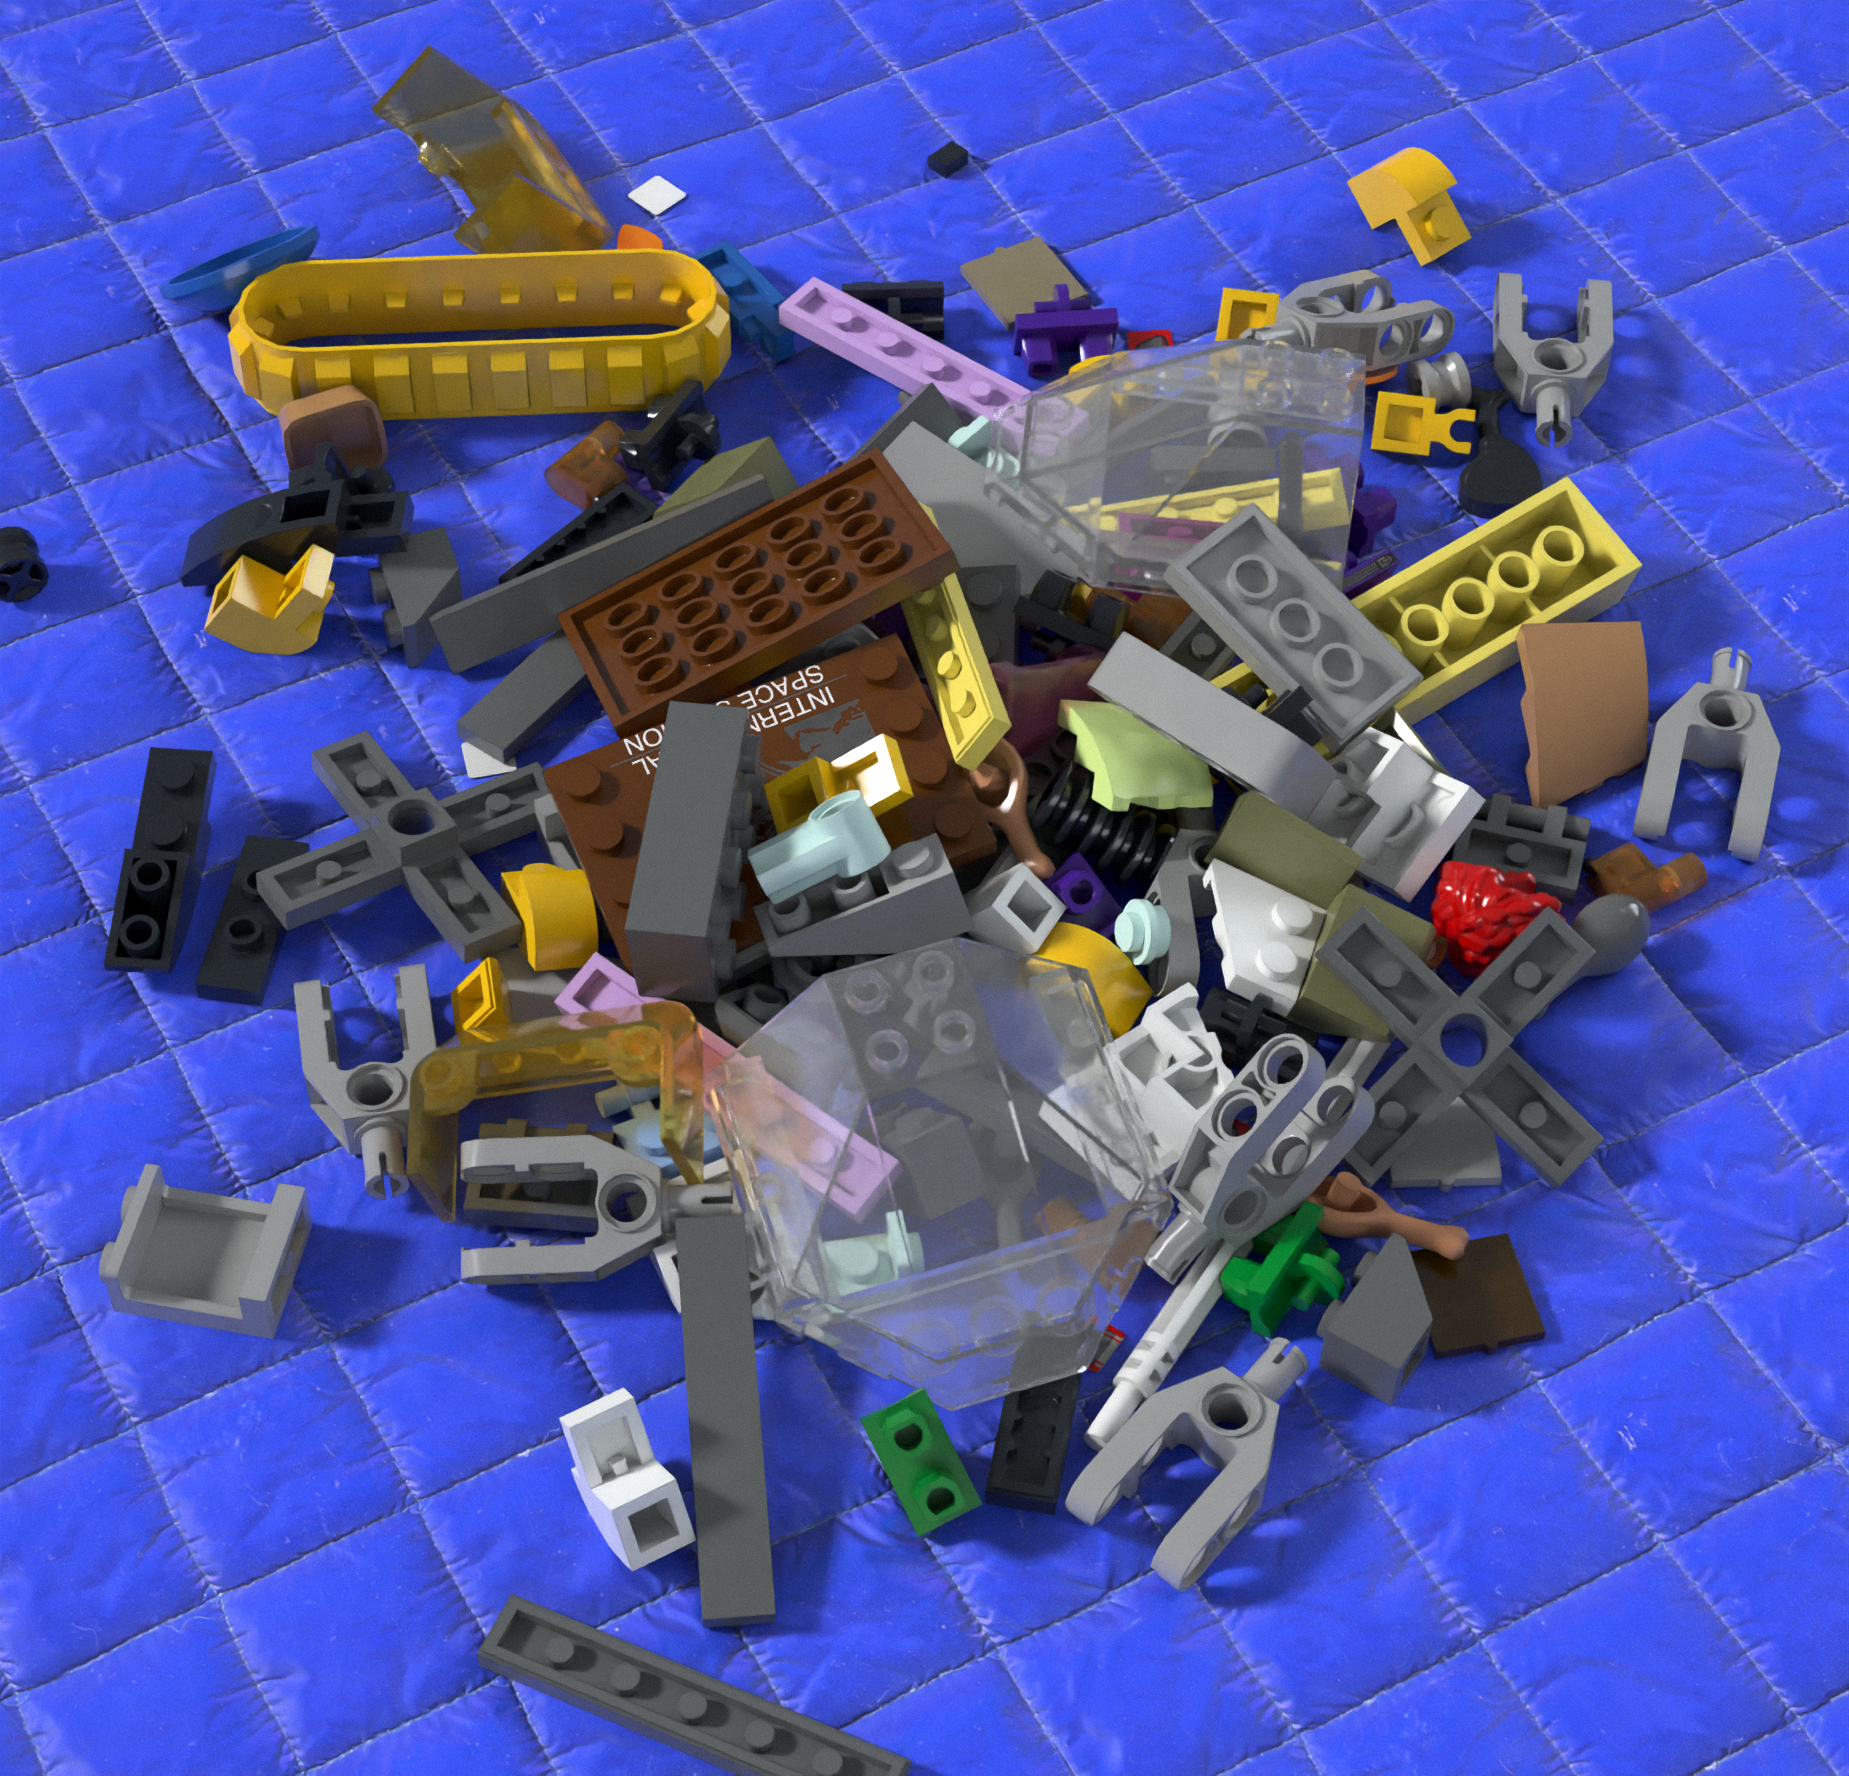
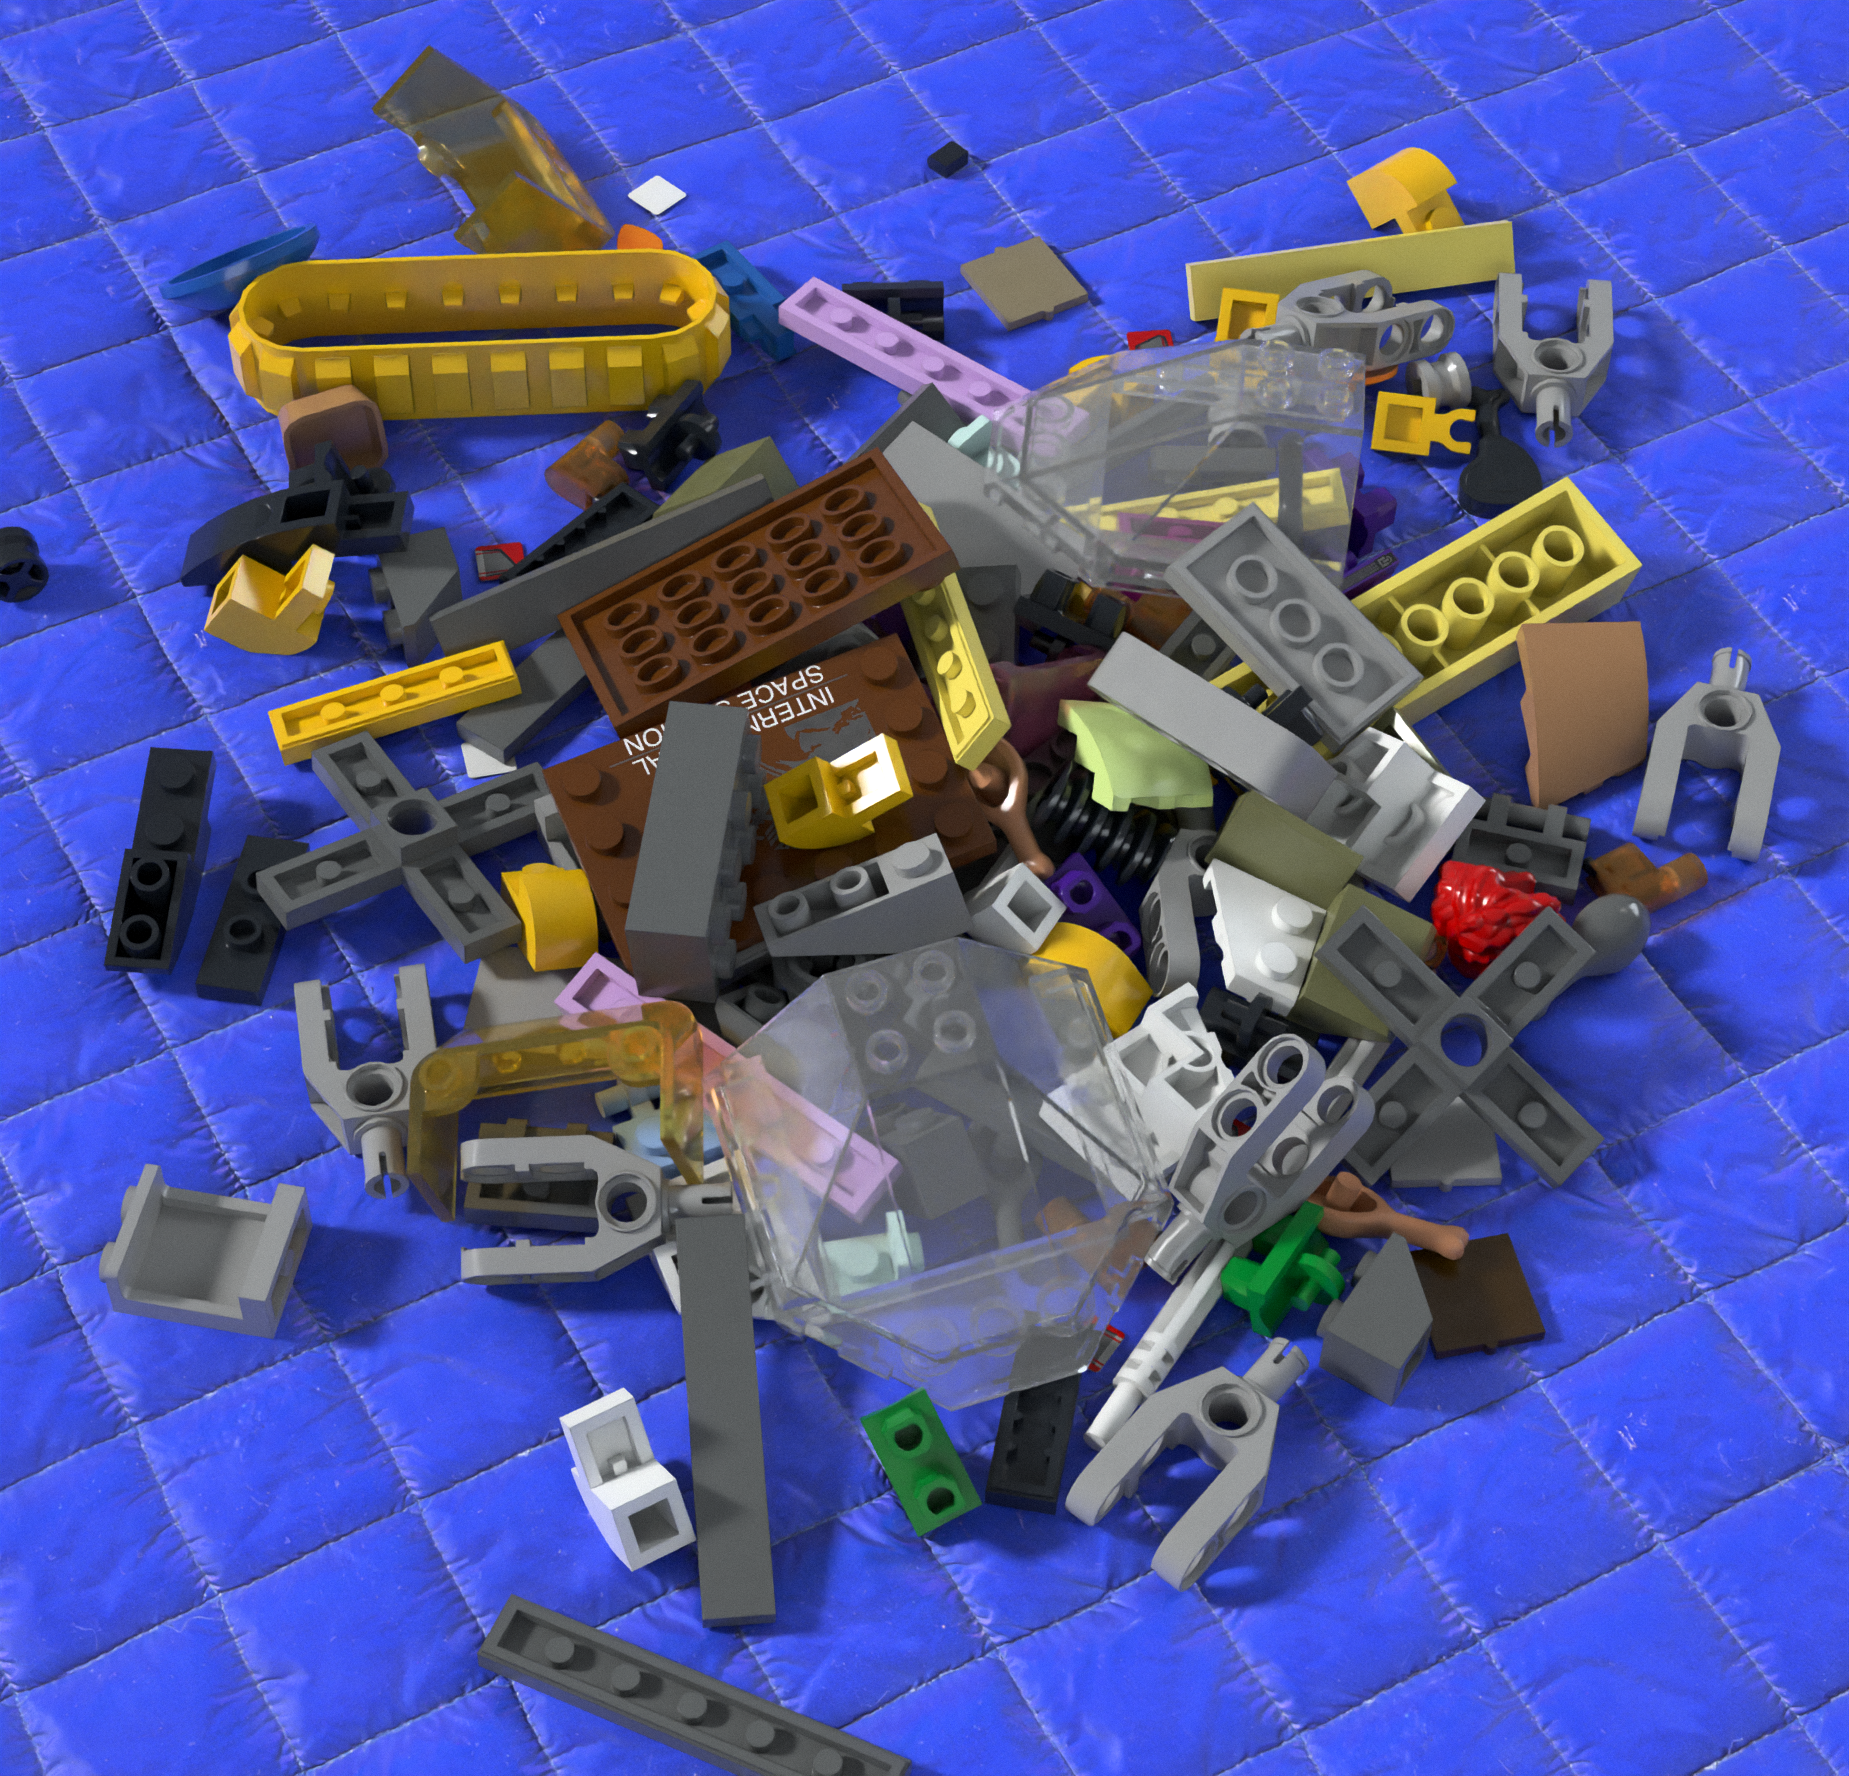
yellow slope [451,957,517,1047] -> none
light aqua piece [748,790,891,904] -> none
dark purple hips [1012,284,1119,377] -> none
light aqua plate [1115,899,1171,965] -> none
none -> yellow tile [268,640,522,766]
none -> sticker [475,542,524,581]
none -> light yellow tile [1185,220,1515,322]

